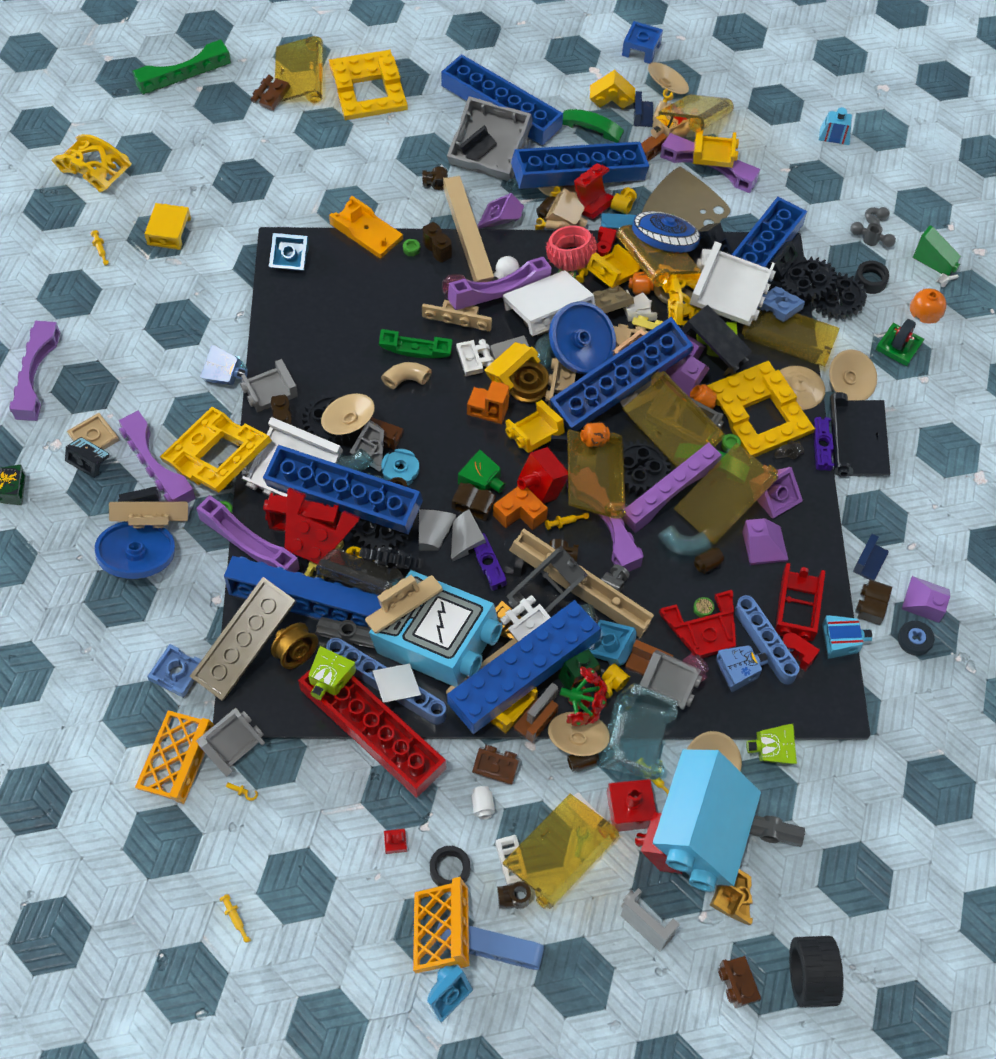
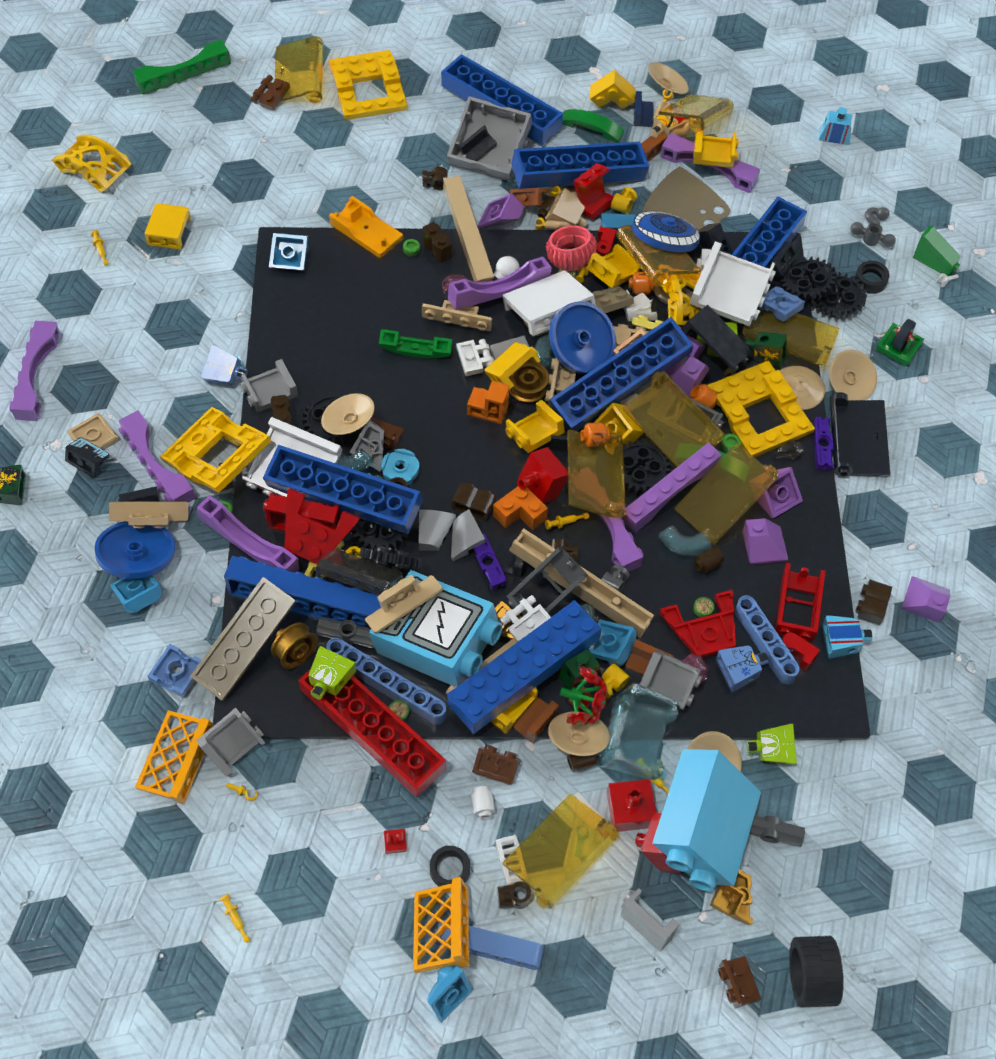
white sticker [373,663,421,703] -> none
tan cylinder [381,362,432,389] -> none
green torso [458,450,505,493] -> none
light grey tile [526,683,558,724] -> none
blue panel [622,21,663,64] -> none
dark blue panel [853,534,889,581] -> none
black bush [898,621,935,656] -> none
orange cylinder [910,288,947,324] -> none
none -> dark azure slope [110,576,162,613]
none -> tile [389,700,409,721]
none -> dark orange panel [510,188,548,206]
none -> yellow slope [594,403,645,455]
none -> dark green torso [745,331,787,370]

